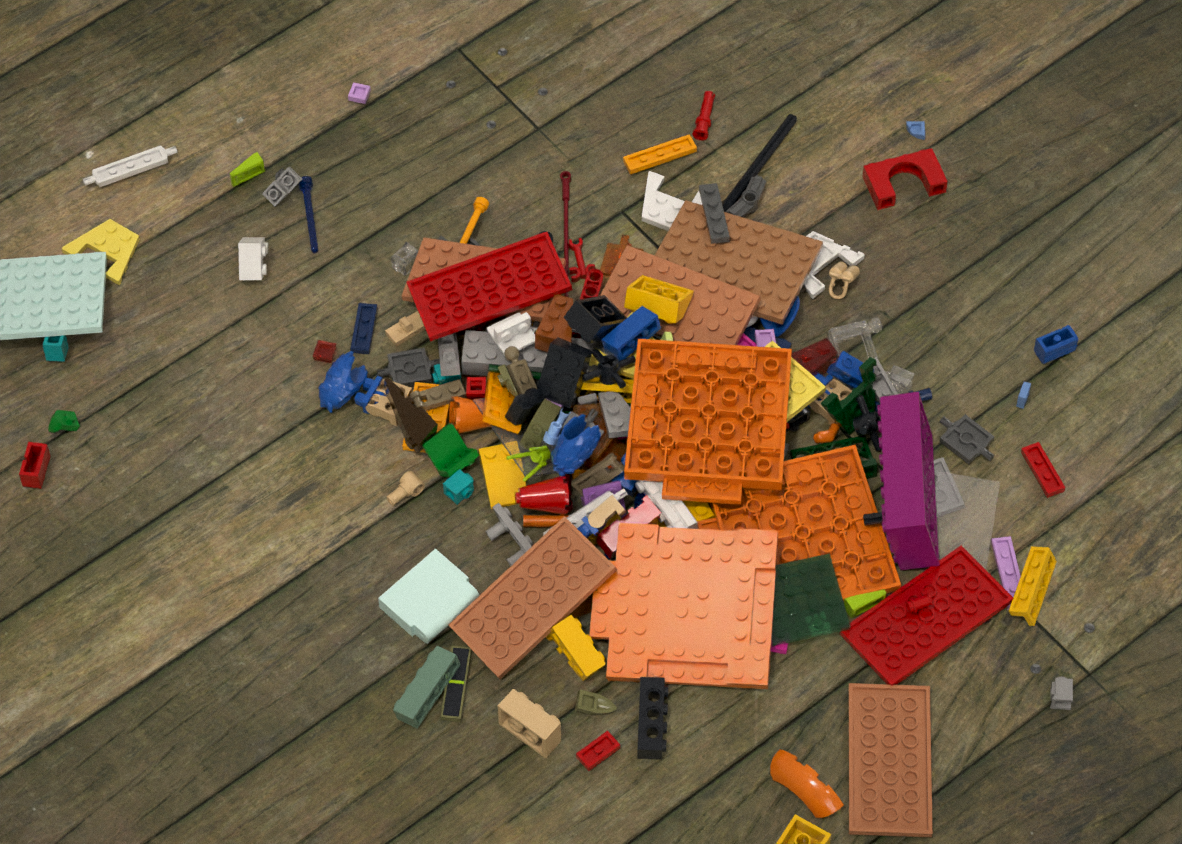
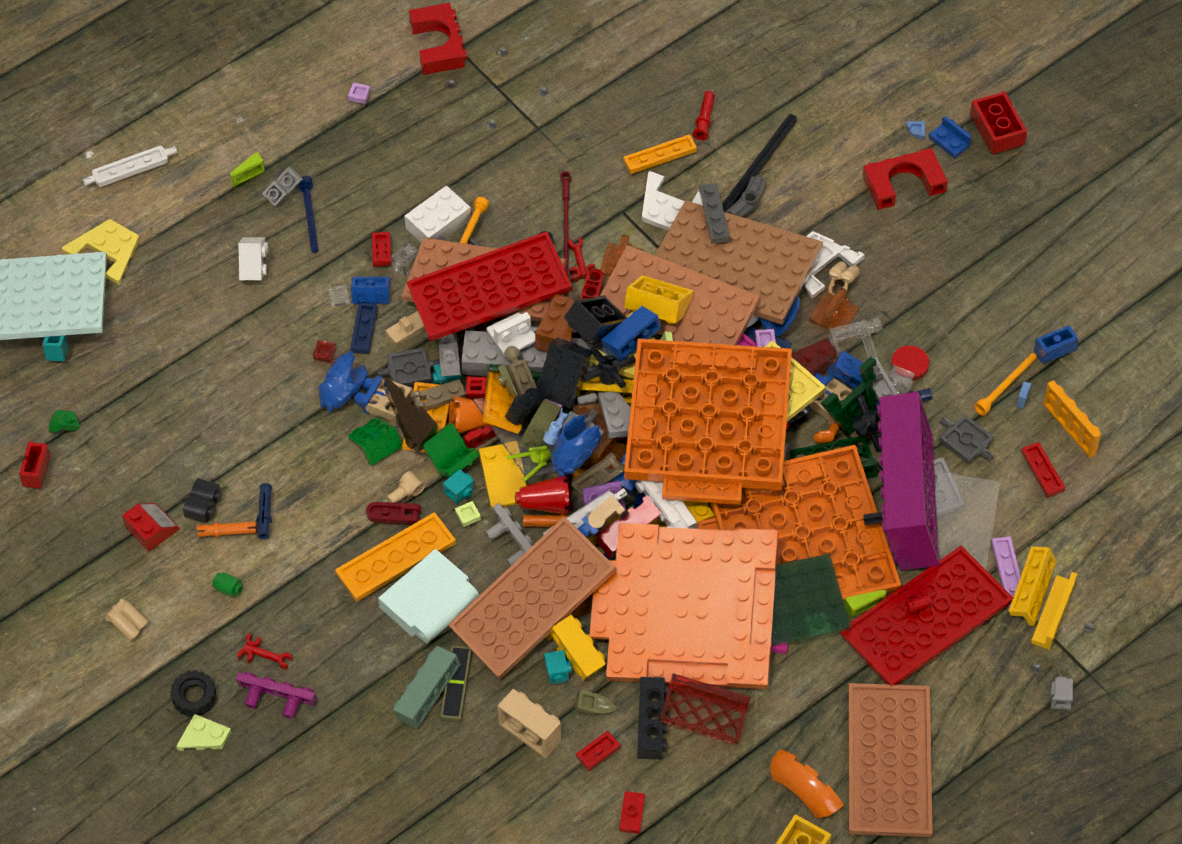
none -> tan piece [105,599,148,640]
none -> red slope [122,503,180,552]
none -> black tyre [170,670,217,717]
none -> yellowish green wing [176,714,231,751]
none -> black brick [183,478,222,523]
none -> orange pin [196,521,256,538]
none -> green brick [212,572,243,598]
none -> magenta plate [236,672,317,719]
none -> red bar [237,633,292,670]
none -> dark blue pin [256,483,272,539]
none -> clear tile [328,285,350,307]
none -> light orange plate [335,512,456,602]
none -> green bracket [348,417,403,466]
none -> blue bracket [351,277,390,304]
none -> dark red plate [366,502,421,526]
none -> red plate [372,232,392,267]
none -> white brick [405,186,471,243]
none -> red arch [409,3,468,75]
none -> yellowish green plate [455,501,481,527]
none -> red plate [464,424,497,449]
none -> teal brick [544,650,572,684]
none -> red plate [619,791,645,834]
none -> clear red fence [659,673,751,744]
none -> clear orange bracket [809,287,859,335]
none -> red tile [891,345,929,380]
none -> blue bracket [929,116,971,159]
none -> red brick [970,91,1027,154]
none -> light orange piece [974,353,1037,416]
none -> yellow fence [1031,572,1077,650]
none -> light orange plate [1043,380,1101,458]

